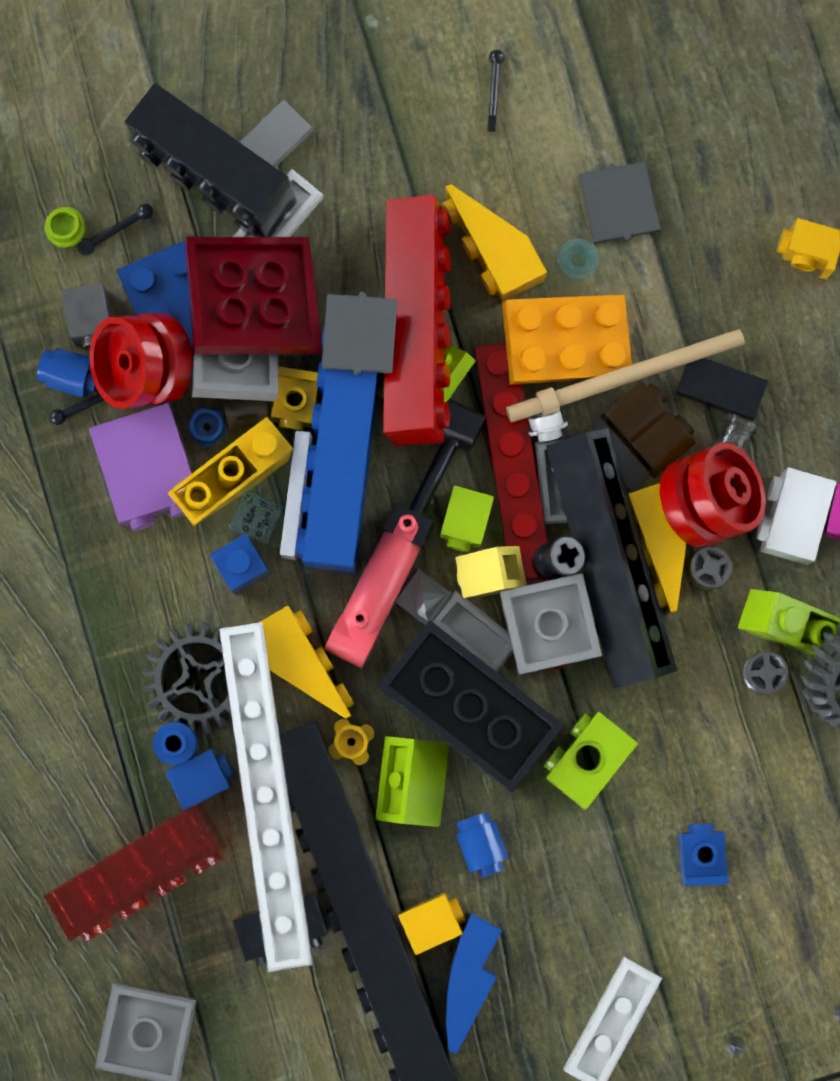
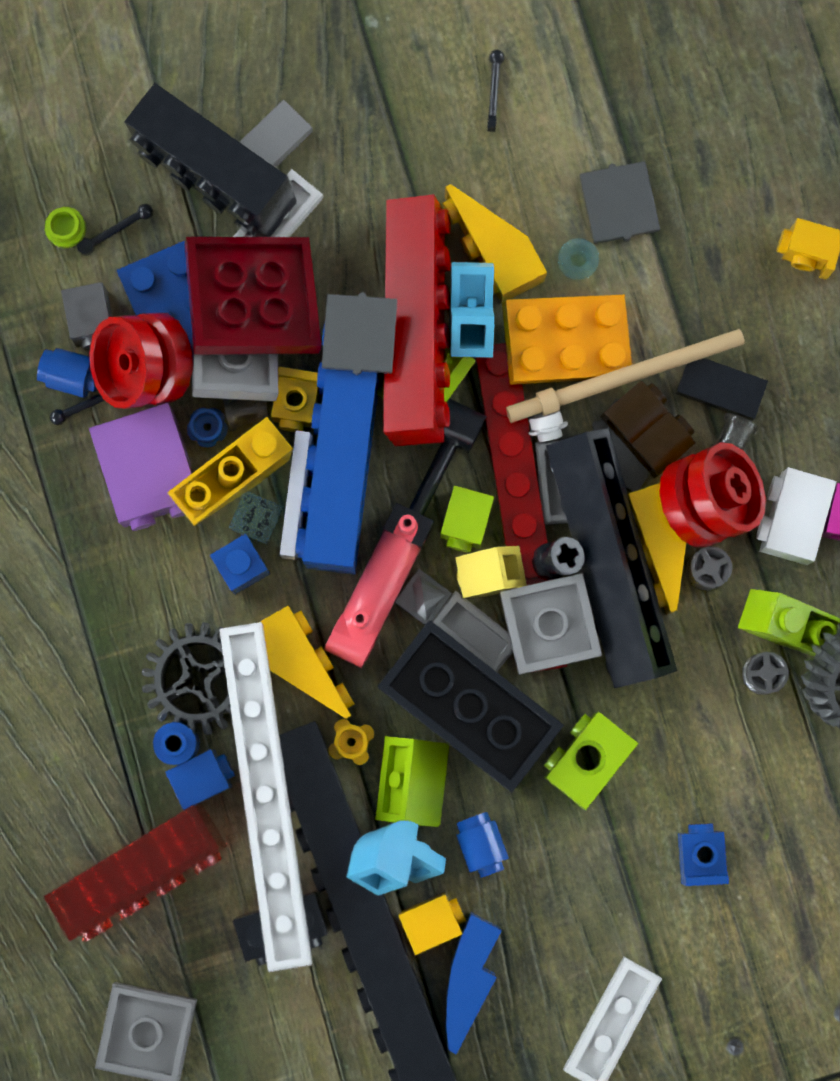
none -> medium azure brick [347,821,446,896]
none -> medium azure brick [449,262,495,357]

